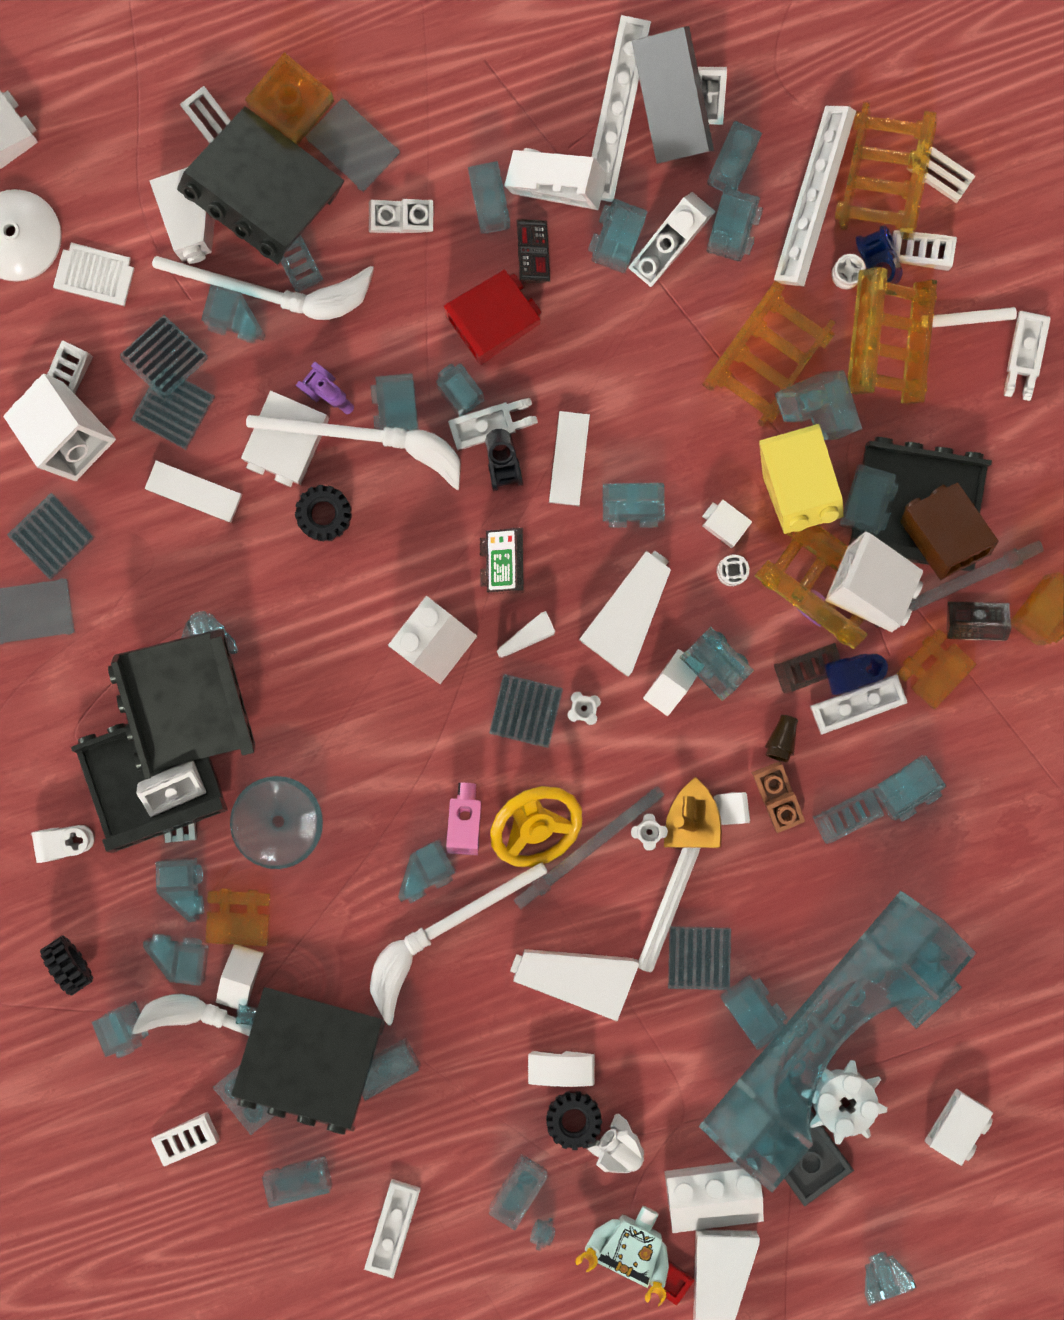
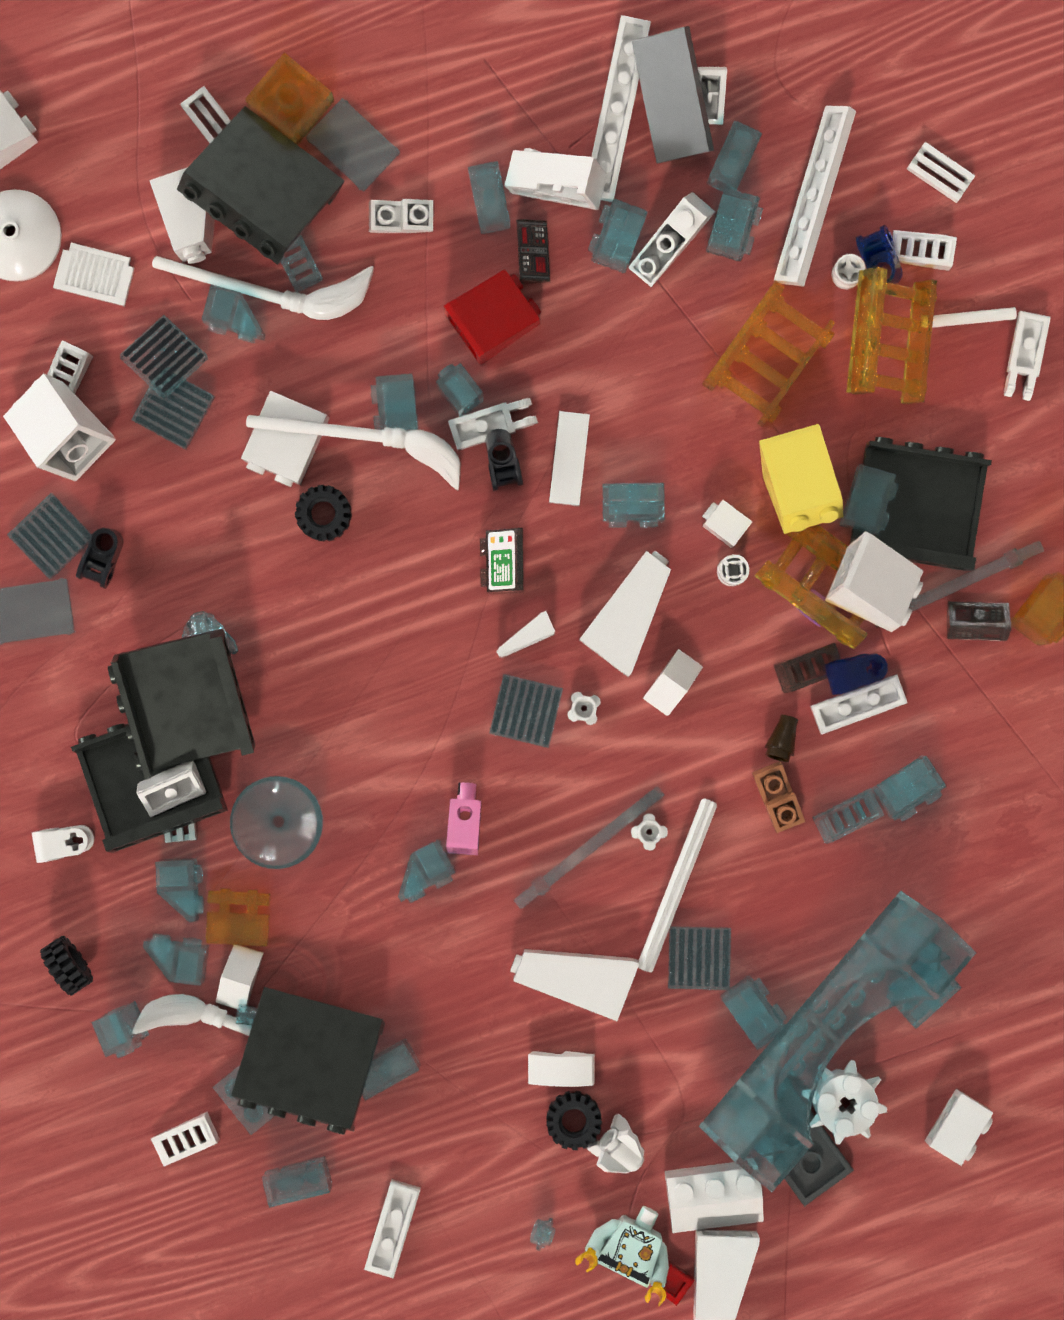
white tile [145,461,242,523] -> none
medium lavender piece [295,361,354,414] -> none
white piece [370,863,547,1025] -> none
white slope [388,596,477,684] -> none
clear light blue brick [489,1154,548,1230] -> none
yellow piece [490,786,582,867] -> none
shield [664,777,722,848] -> none
clear light blue brick [680,627,754,701] -> none
white slope [714,792,750,825] -> none
clear light blue brick [775,370,862,440] -> none
clear yellow fence [835,102,938,241] -> none
clear light blue brick [864,1251,917,1306] -> none
clear yellow plate [897,629,977,709] -> none
reddish brown brick [900,482,999,581] -> none
none -> black piece [76,528,124,589]

